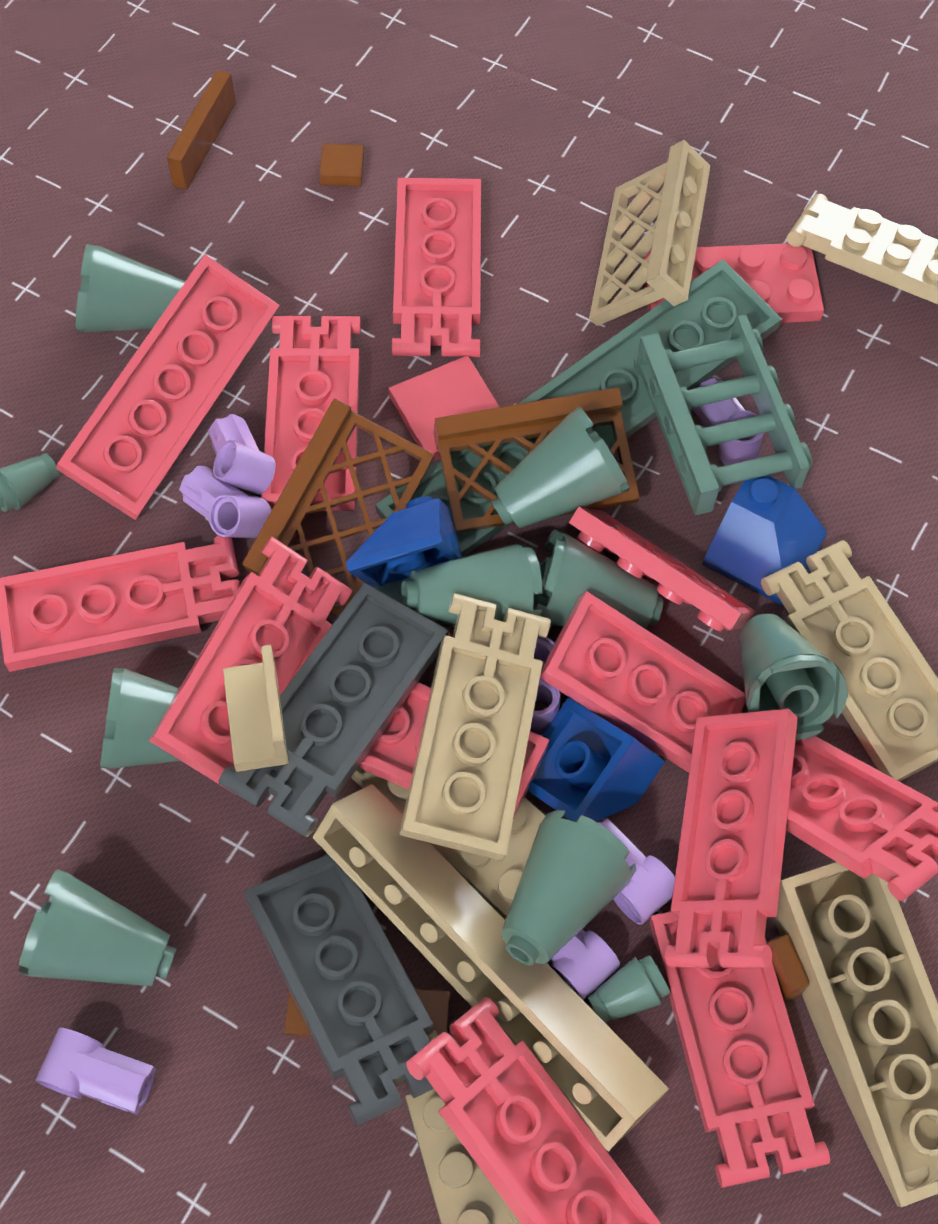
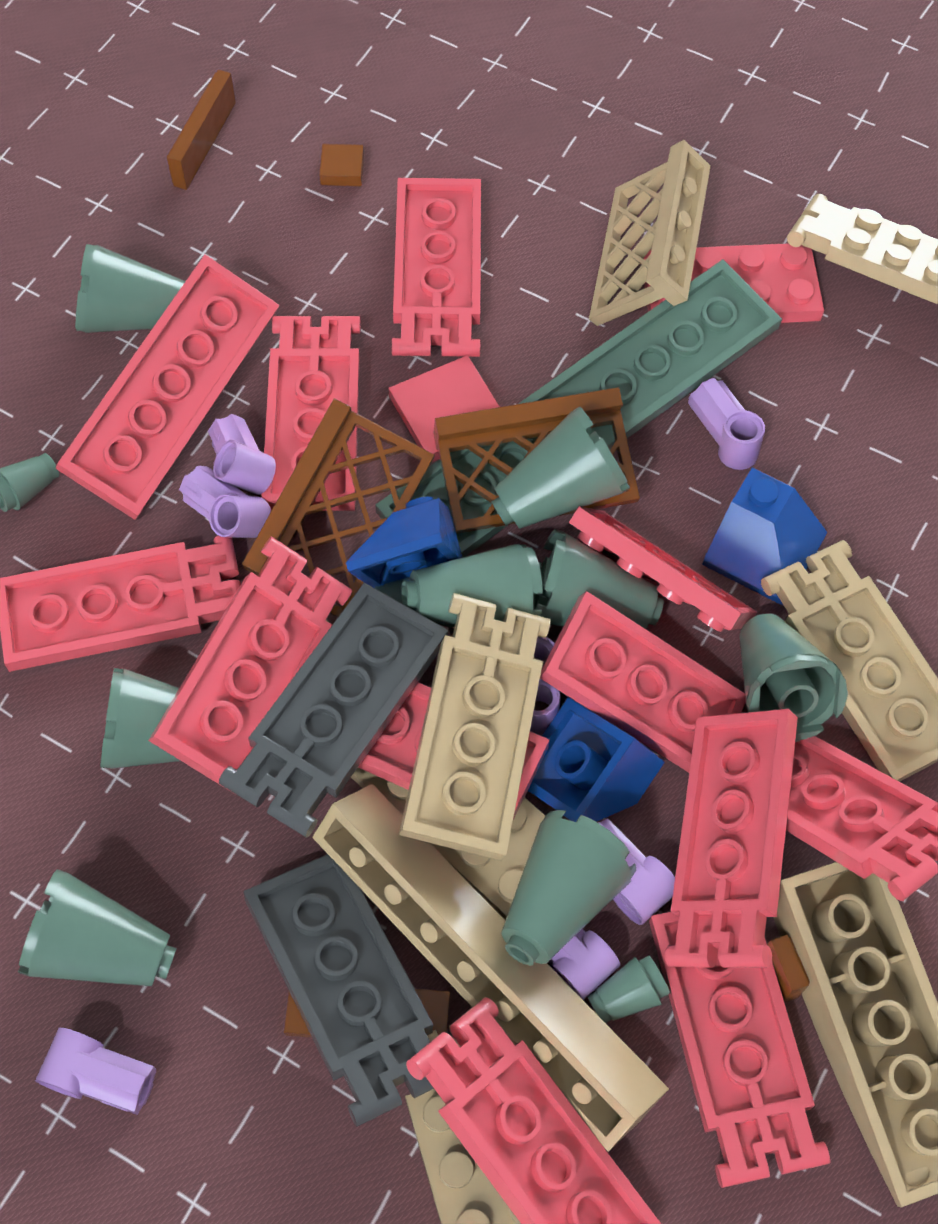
tan panel [223,645,289,772] -> none
sand green fence [636,314,812,516] -> none

